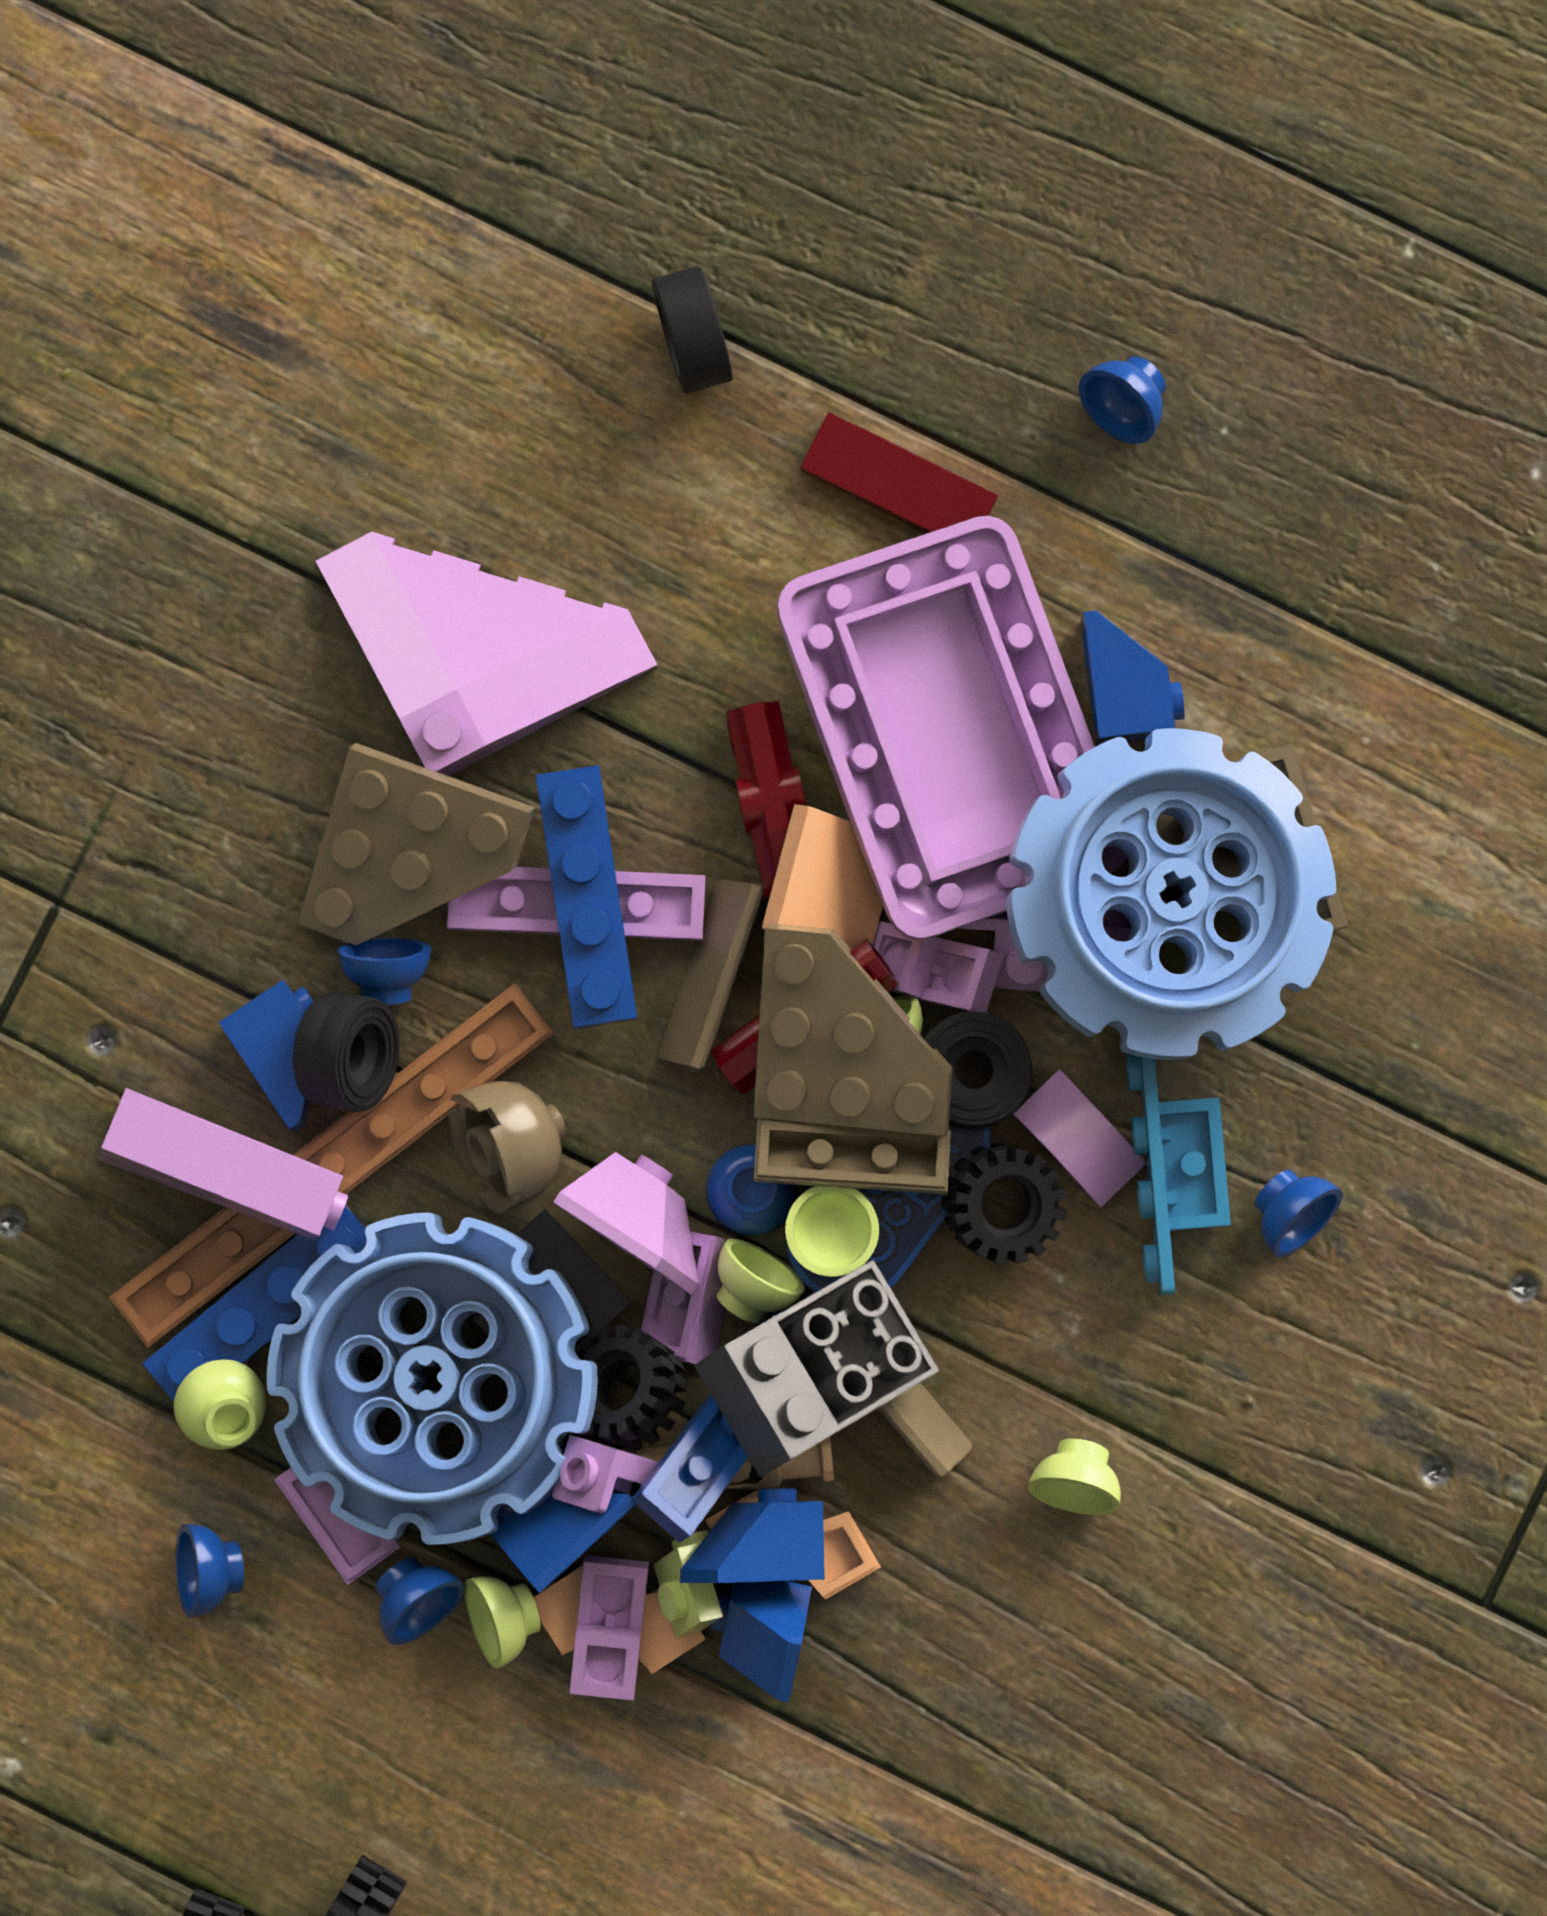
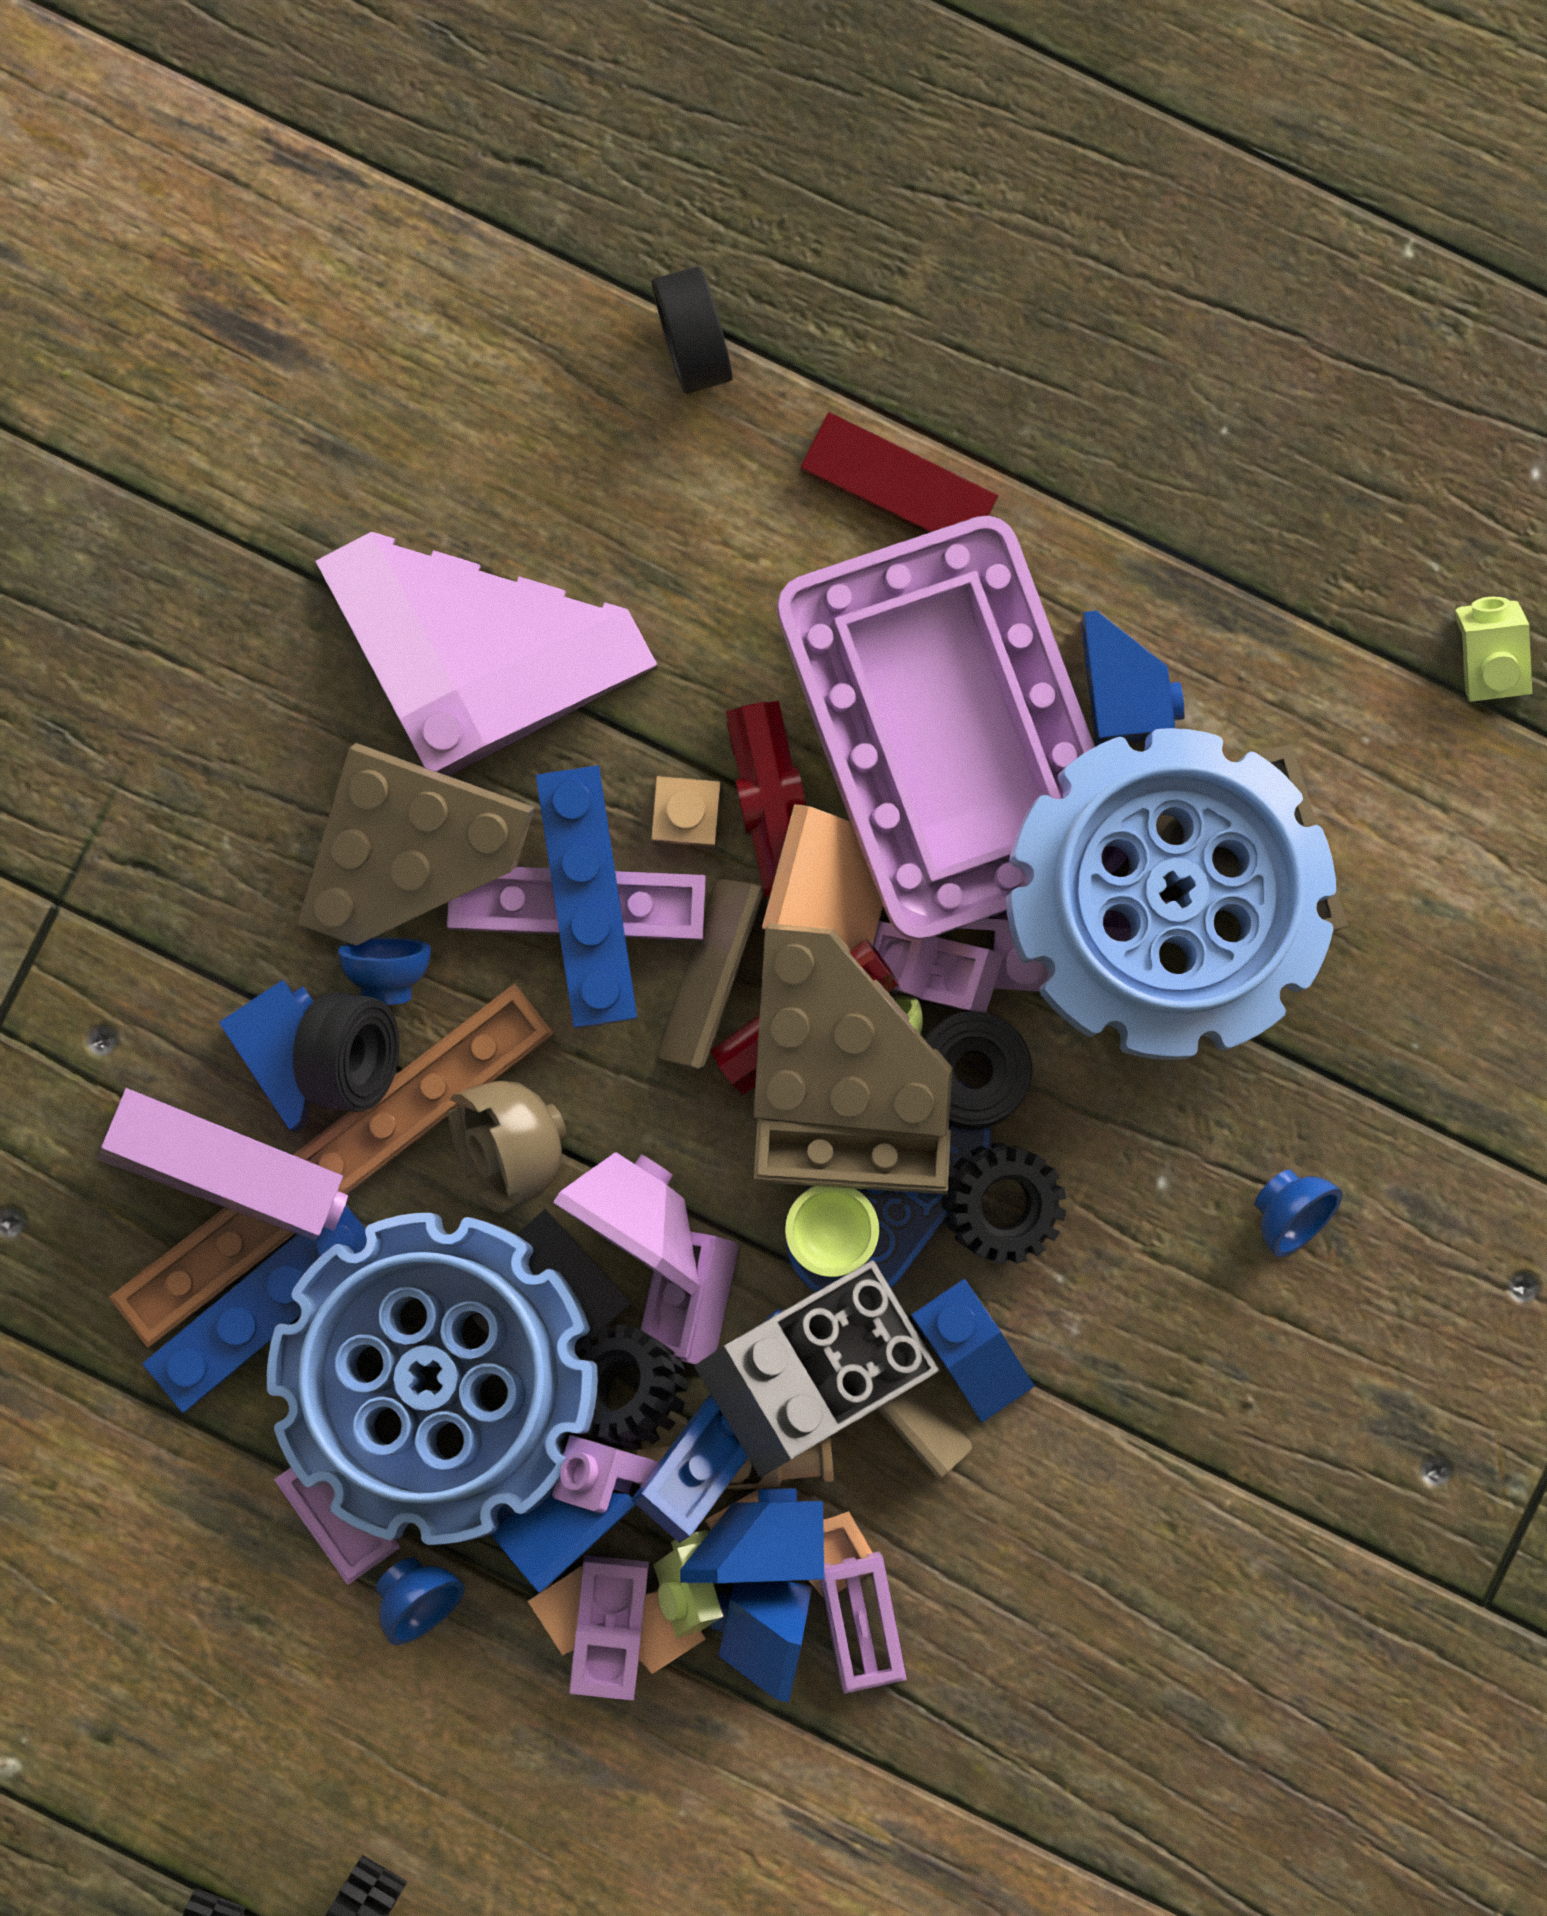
yellowish green piece [174,1359,266,1450] -> none
blue piece [175,1524,244,1618] -> none
yellowish green piece [464,1576,541,1669] -> none
blue piece [706,1144,798,1236] -> none
yellowish green piece [716,1239,805,1323] -> none
lavender slope [1013,1069,1146,1208] -> none
yellowish green piece [1028,1439,1121,1515] -> none
blue piece [1078,356,1166,444] -> none
dark azure bracket [1126,1053,1231,1296] -> none
none -> tan plate [651,776,721,847]
none -> lavender tile [820,1551,907,1694]
none -> blue slope [909,1278,1035,1423]
none -> yellowish green bracket [1456,597,1533,702]

